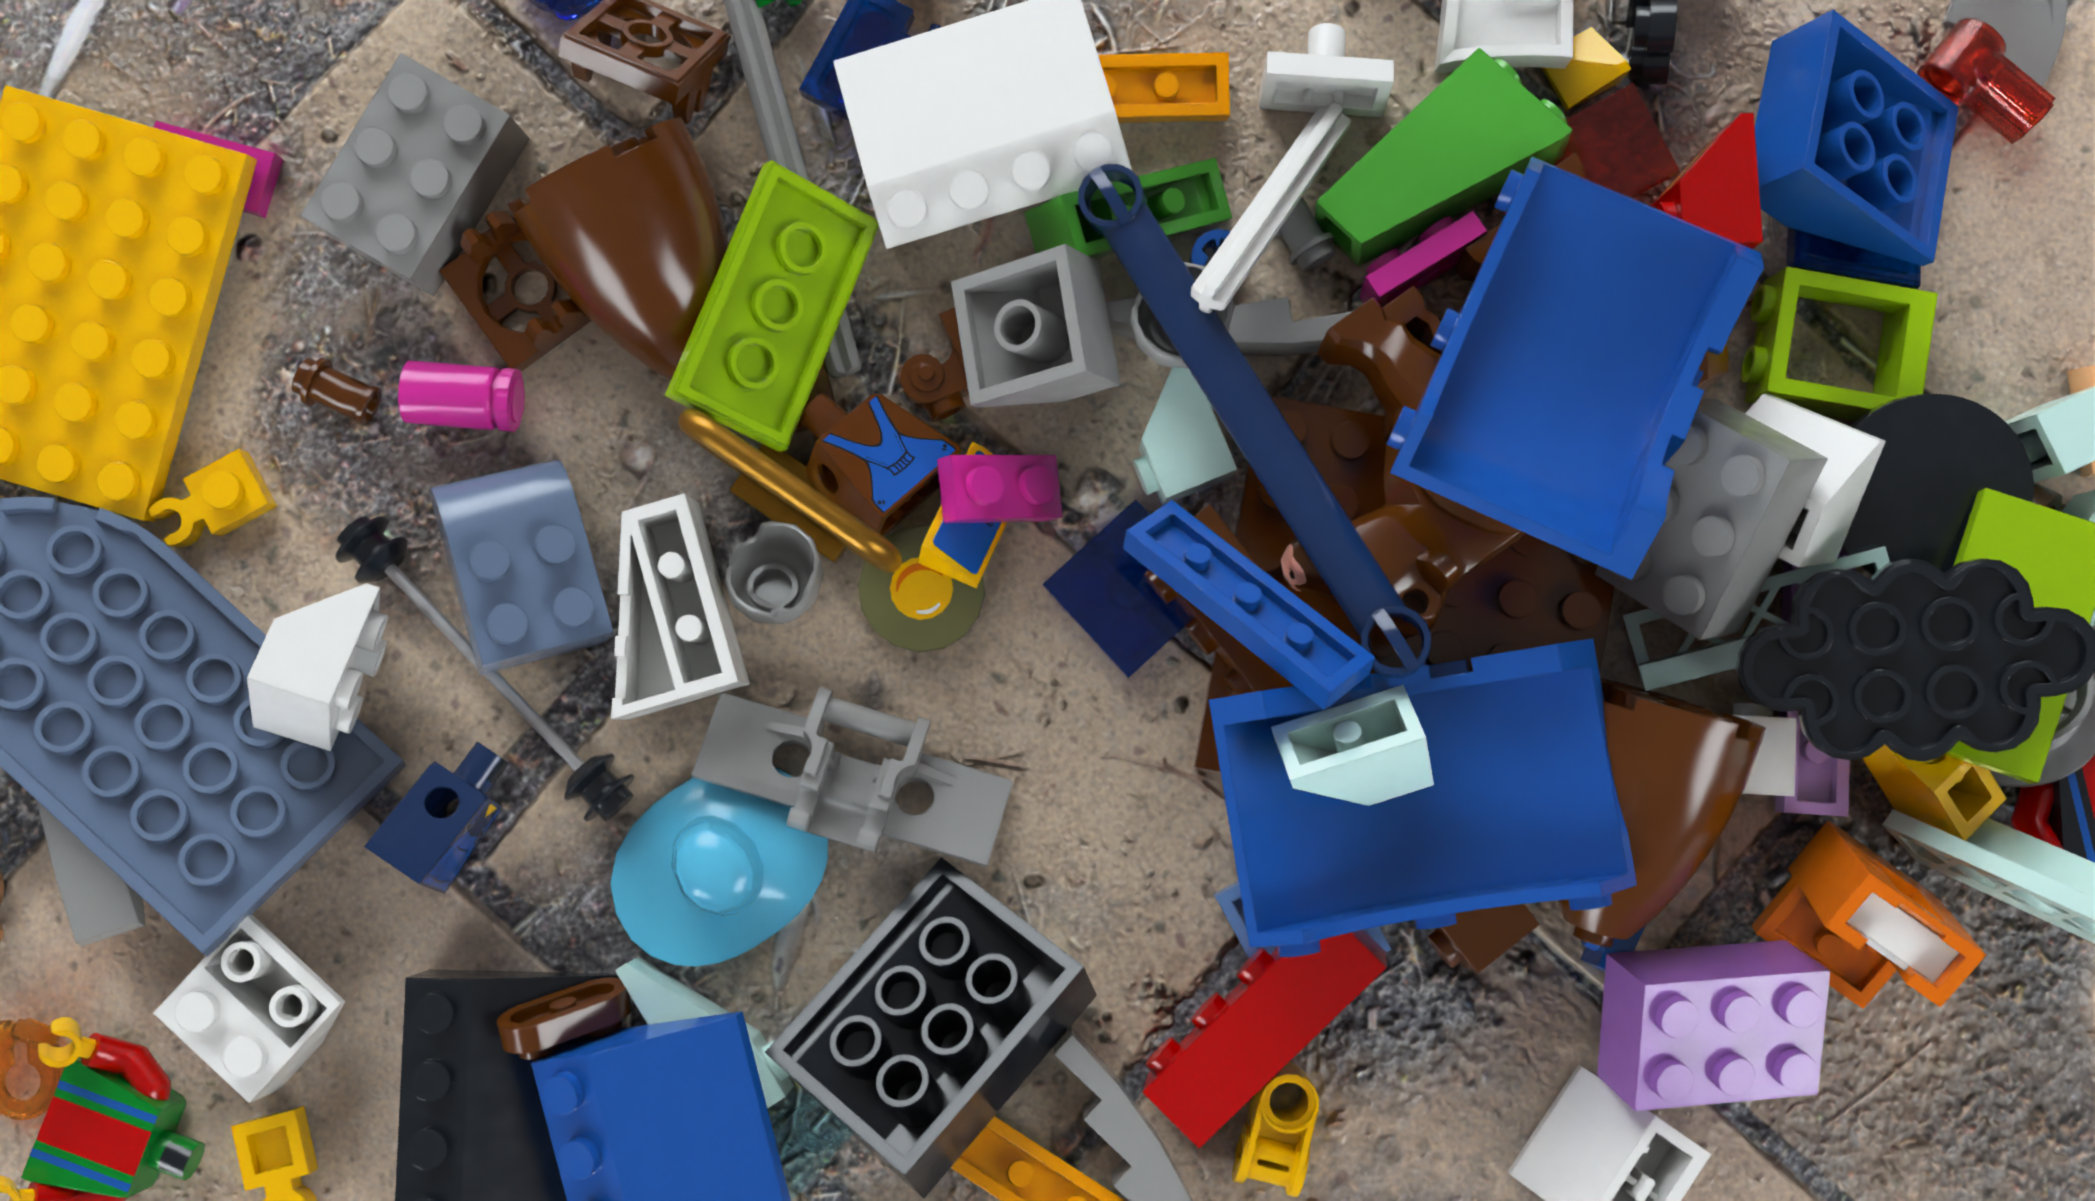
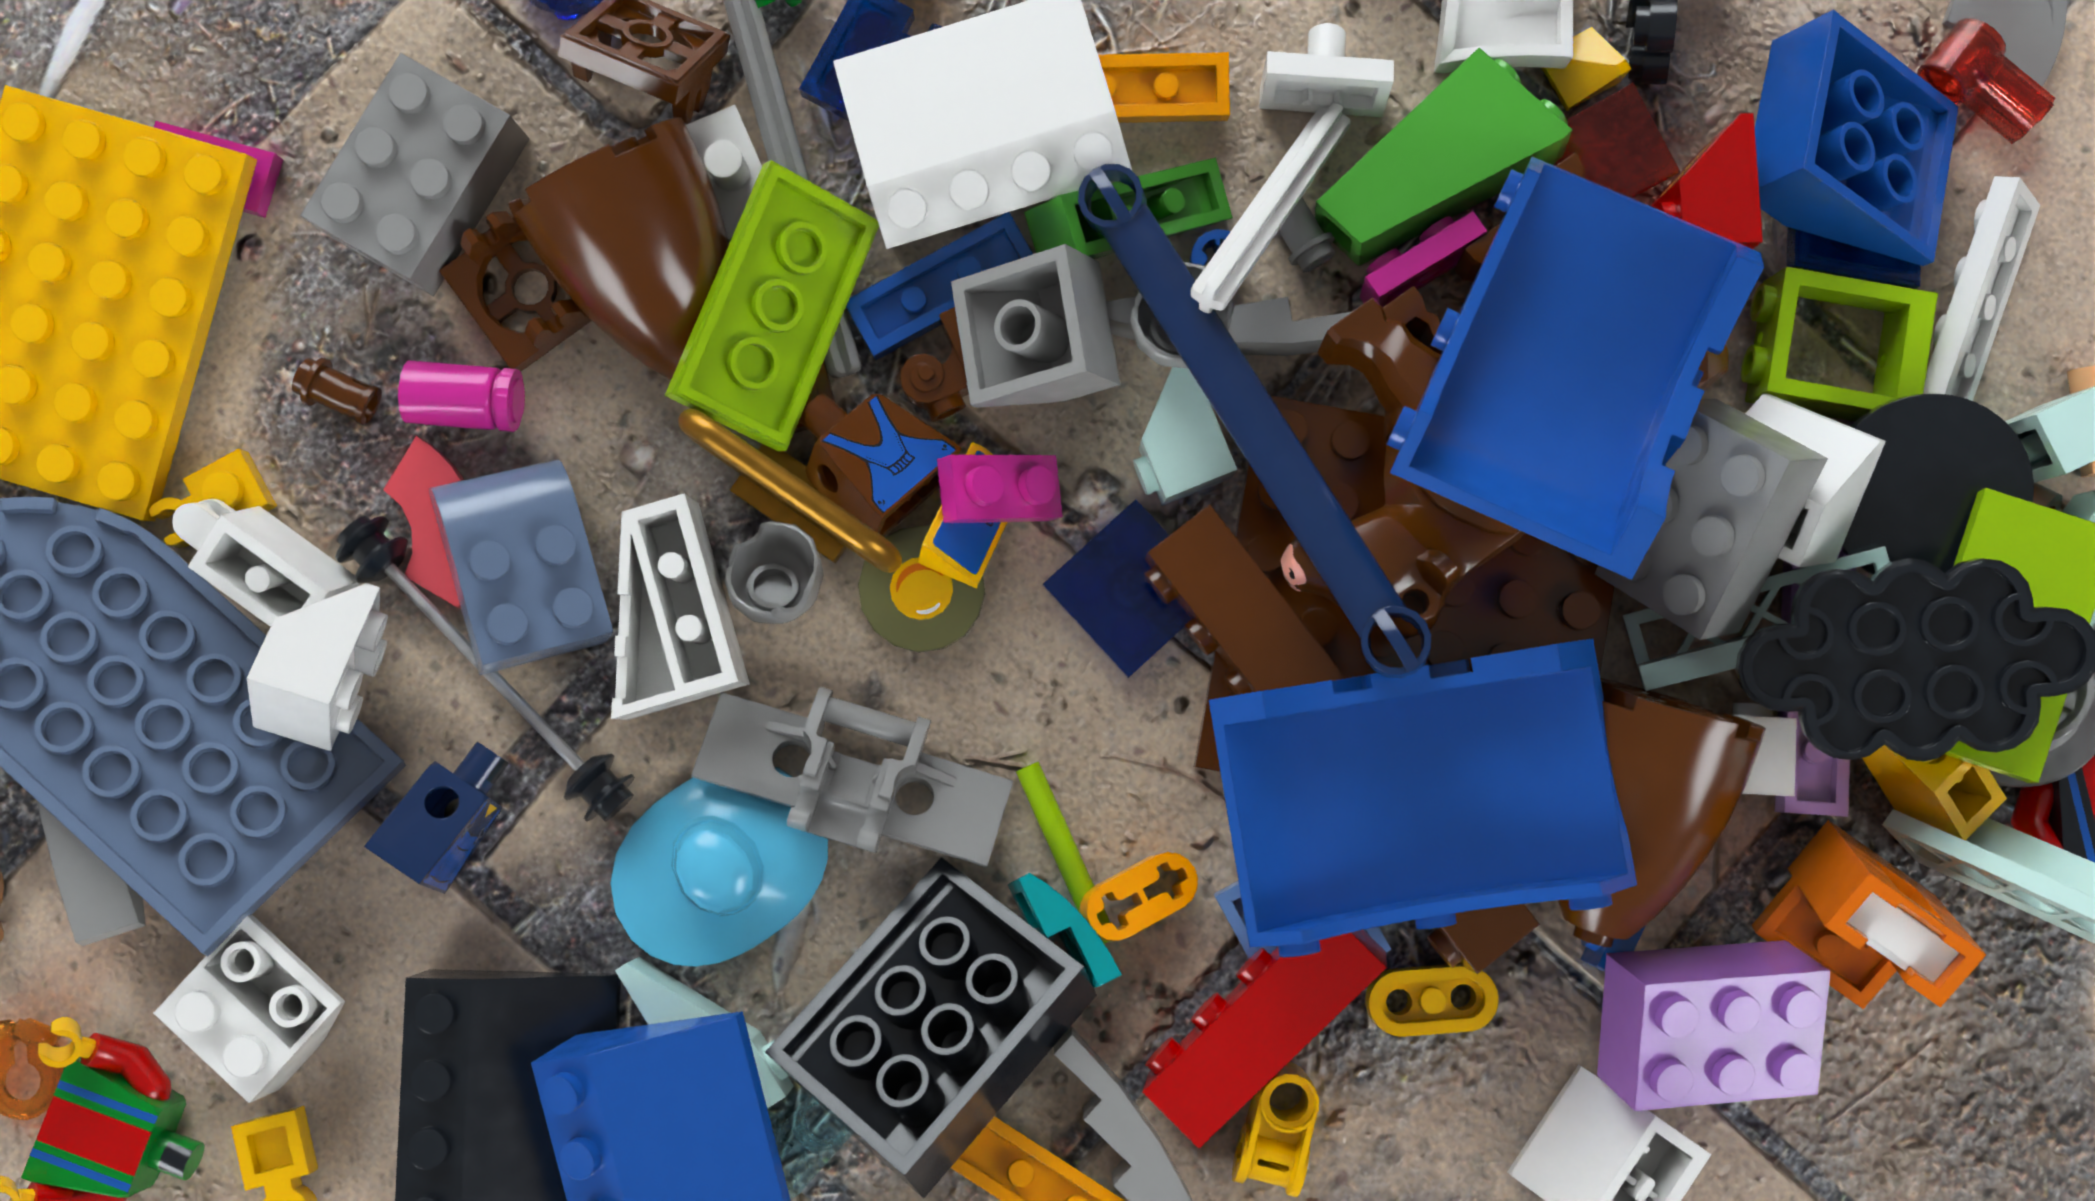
reddish brown plate [497,977,632,1060] -> none
blue plate [1123,500,1375,710] -> none
light aqua slope [1271,685,1434,806] -> none
none -> white brick [172,499,360,627]
none -> coral tile [383,436,464,609]
none -> white tile [686,105,762,243]
none -> blue plate [846,212,1033,361]
none -> teal slope [1008,873,1122,988]
none -> lime bar [1015,761,1111,944]
none -> light orange beam [1079,852,1198,941]
none -> yellow plate [1365,963,1499,1037]
none -> white plate [1923,176,2040,401]

